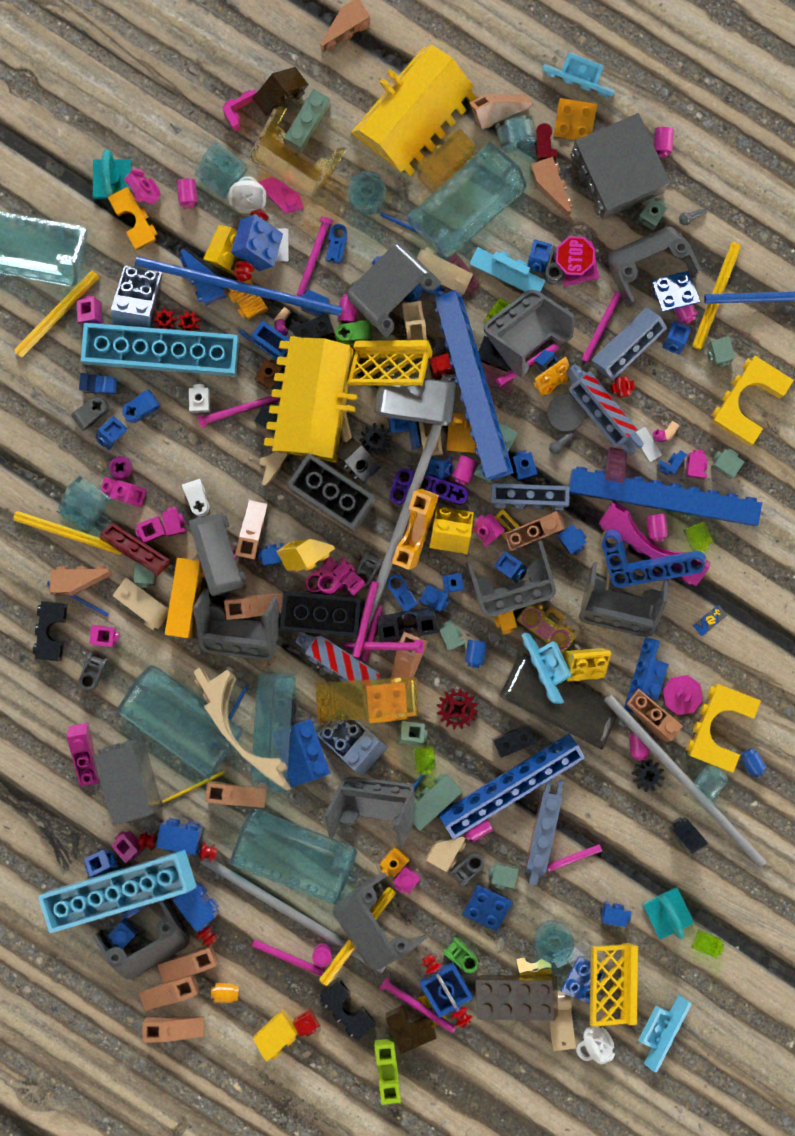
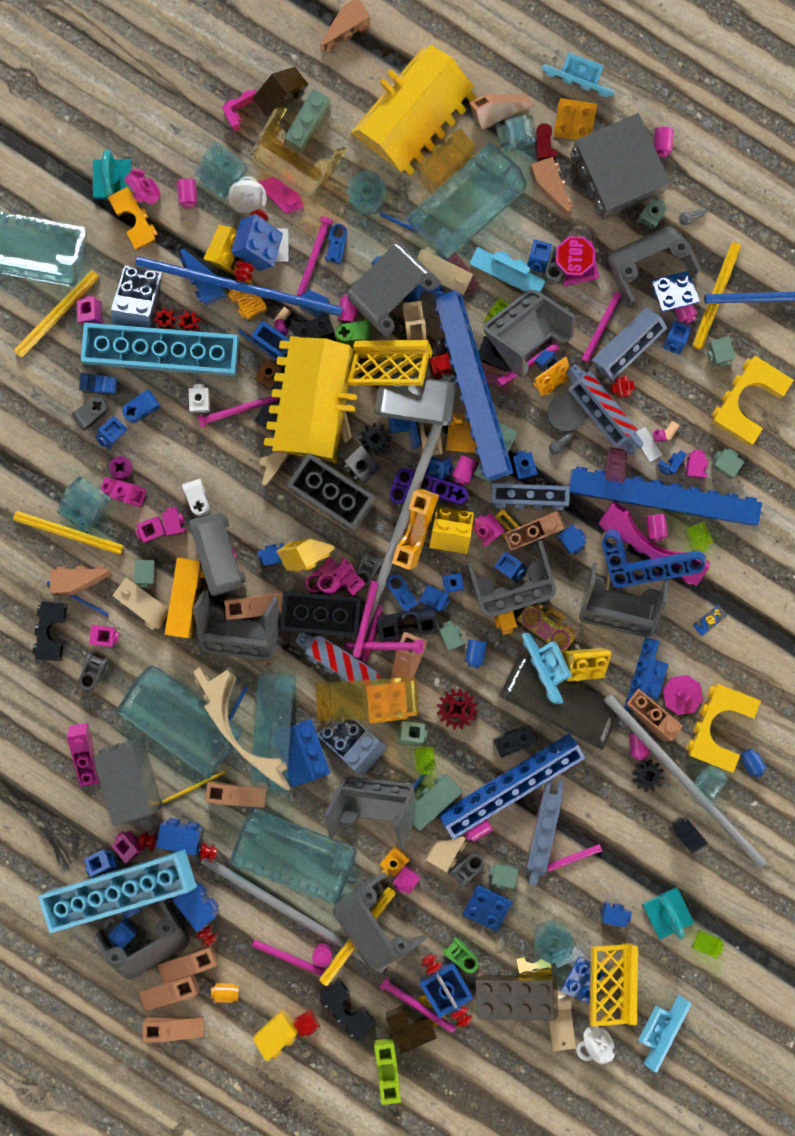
dark red tile [99,523,171,576] -> none
slope [235,500,268,560] -> none

